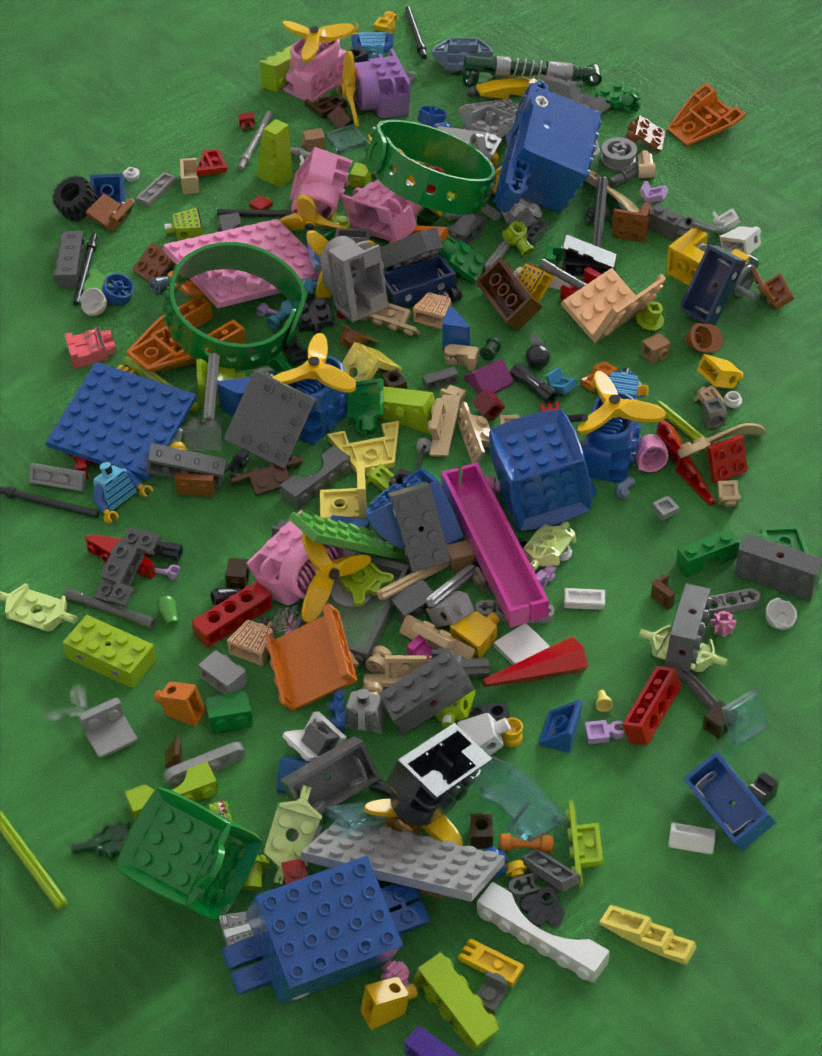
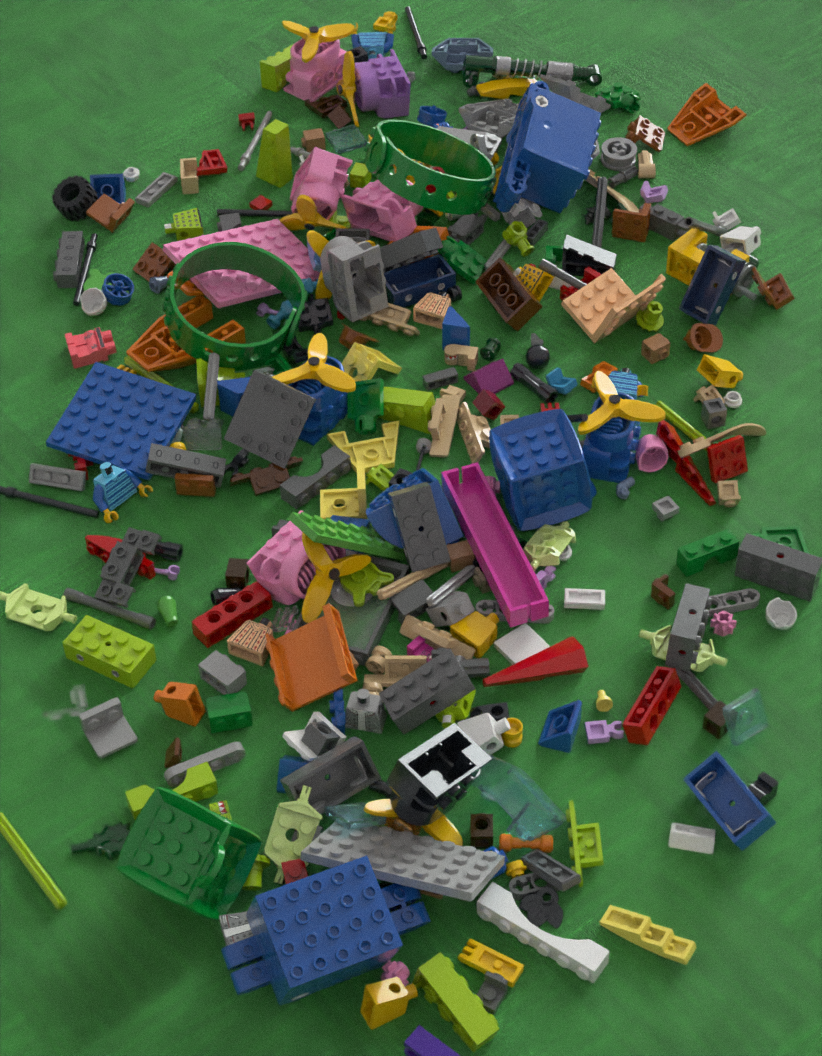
dark brown brick [381,369,407,389] -> none

